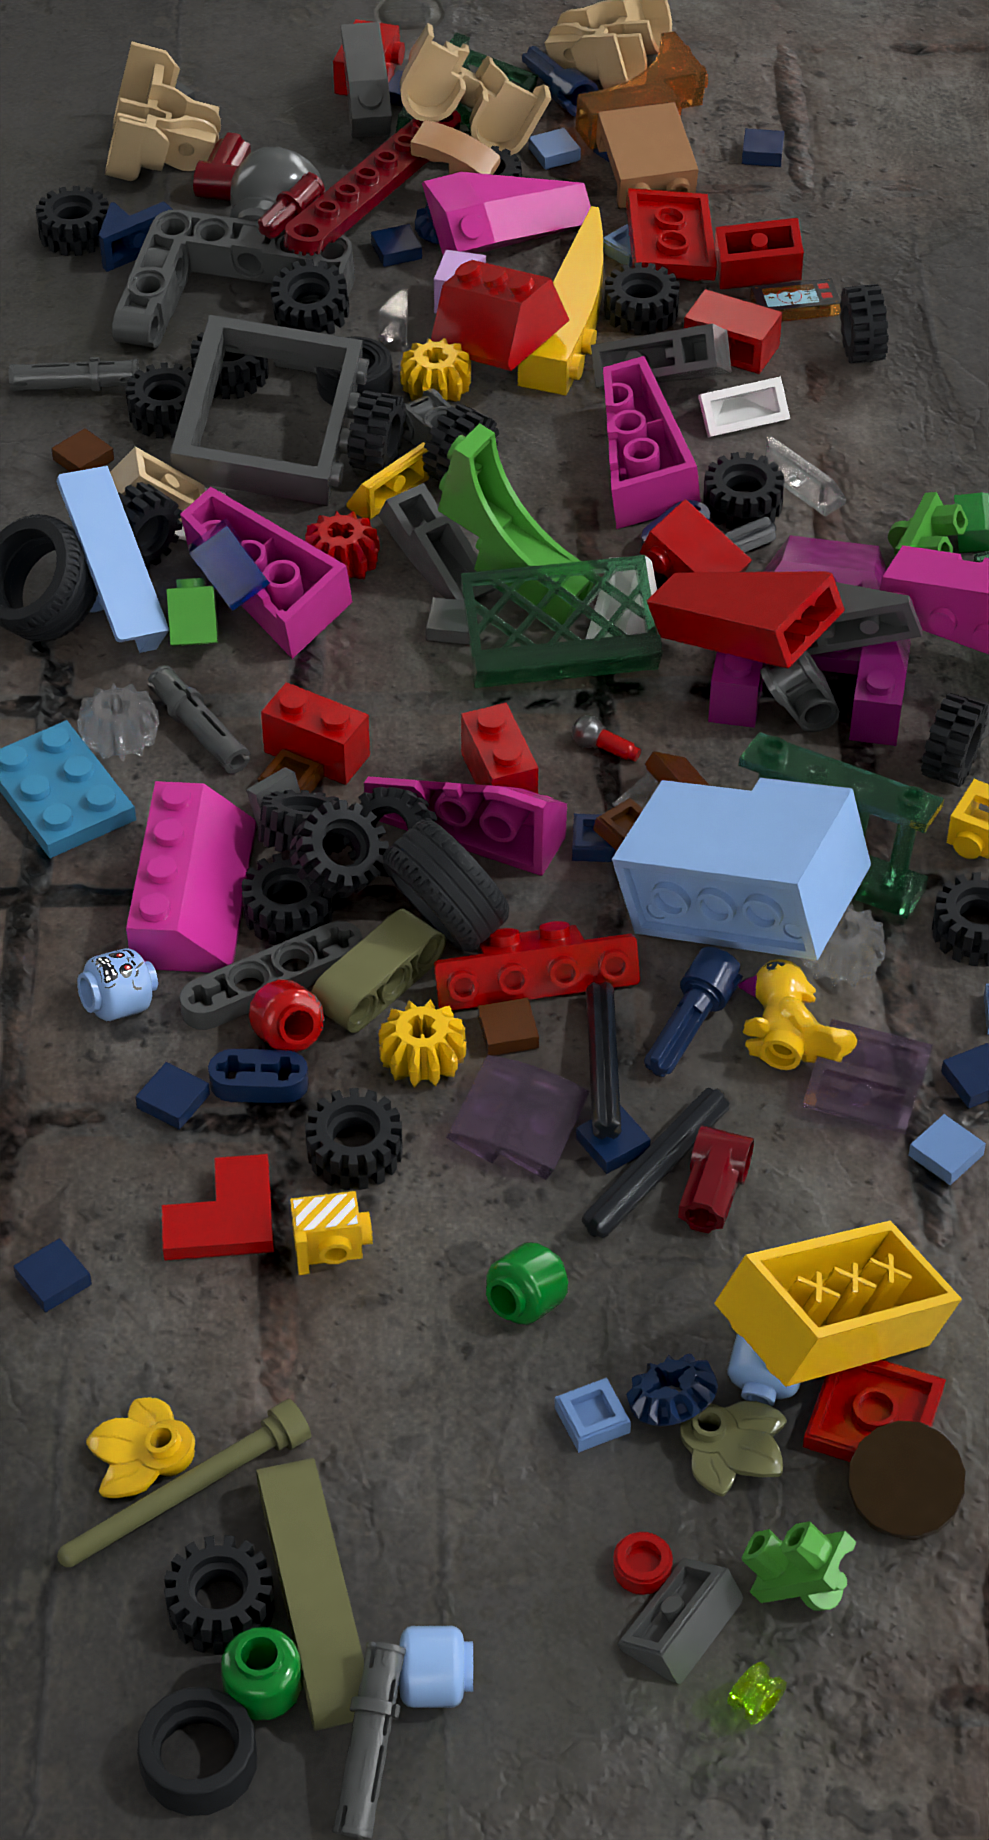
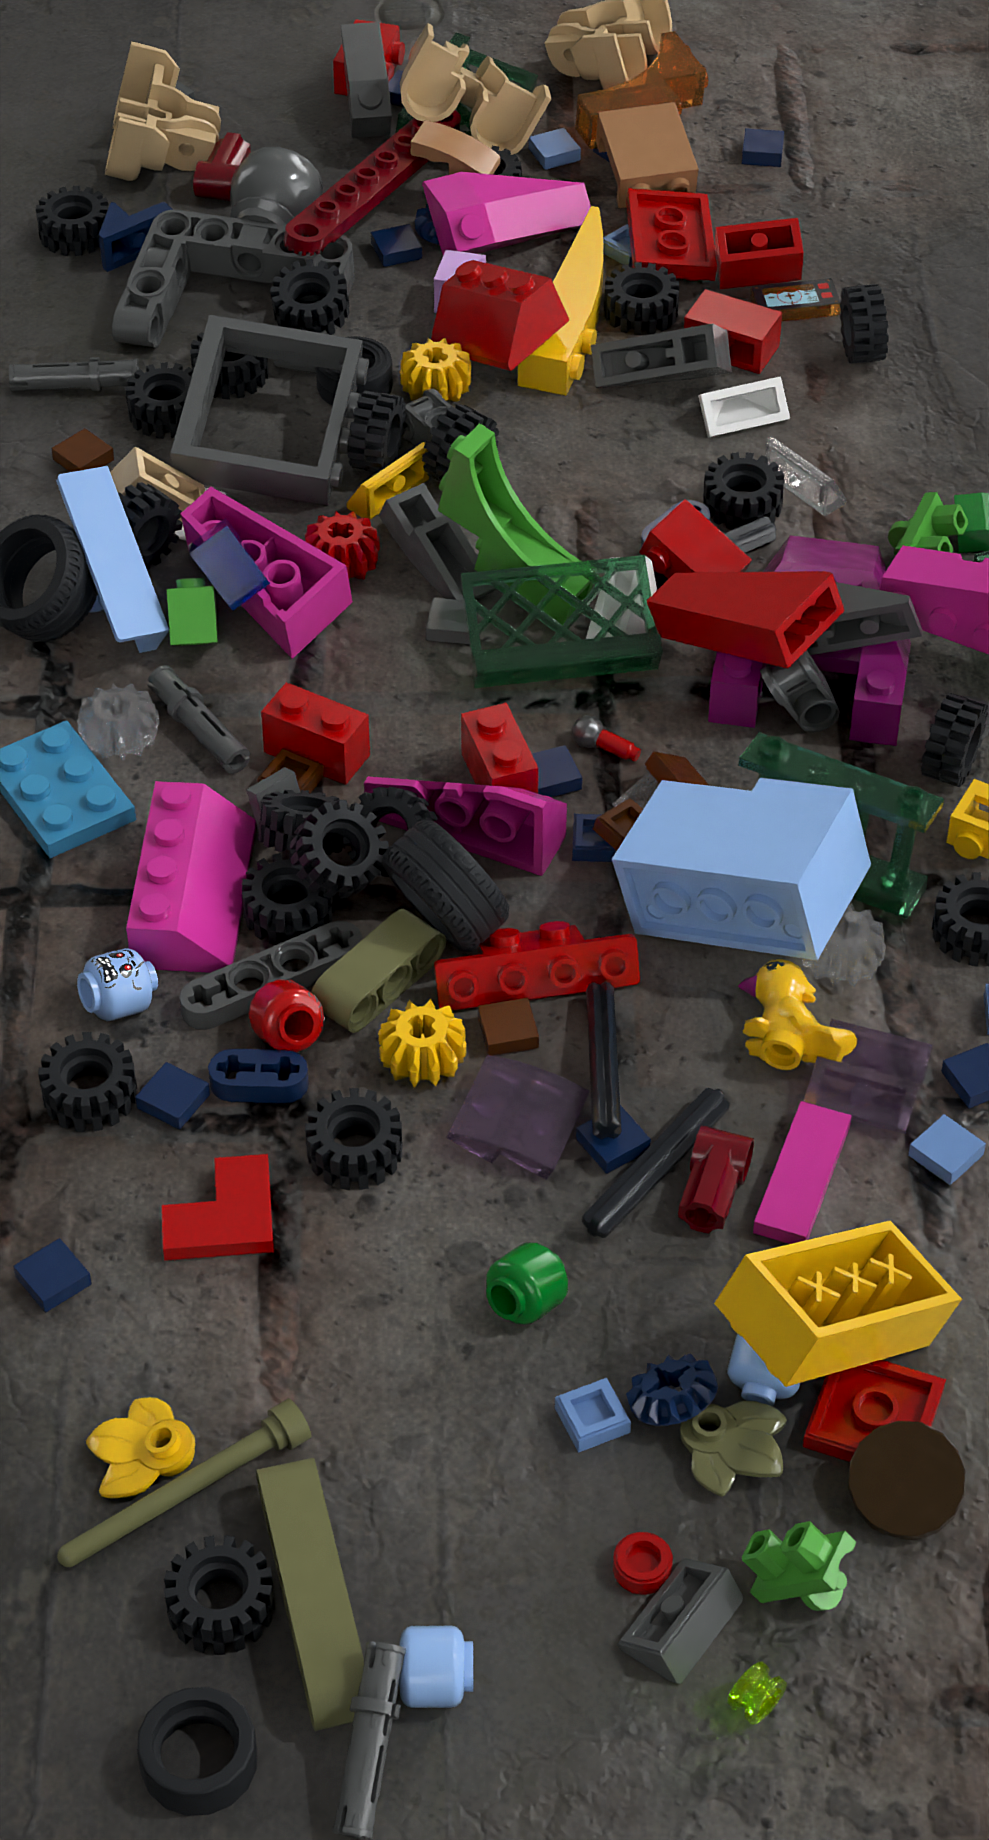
green head [221,1627,302,1721] -> none
dark red axle [258,172,325,239] -> none
yellow brick [290,1191,373,1275] -> none
clear slope [379,288,408,352] -> none
dark blue piece [522,46,599,117] -> none
dark pink wedge [603,356,701,529] -> none
dark blue piece [644,946,744,1077] -> none
none -> black tyre [38,1032,137,1132]
none -> dark blue tile [532,745,582,797]
none -> dark pink tile [753,1101,852,1244]

